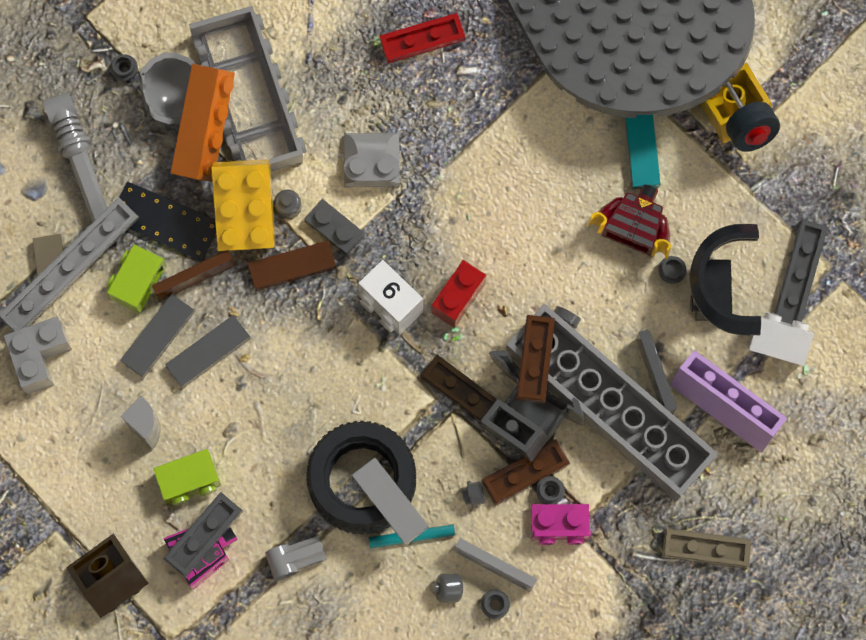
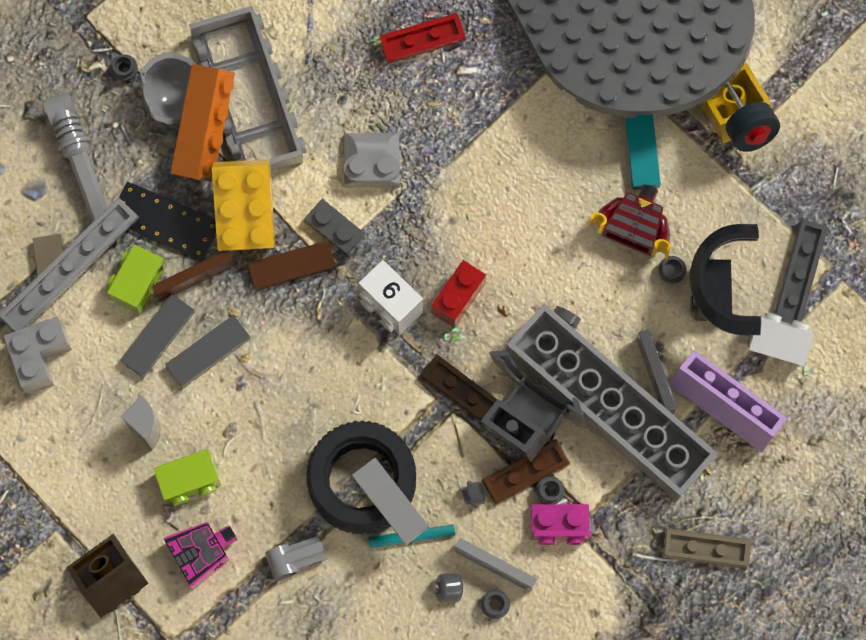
dark grey tile [163,492,243,578] -> none
dark grey piece [274,189,302,220] -> none
reddish brown tile [516,315,555,404] -> none

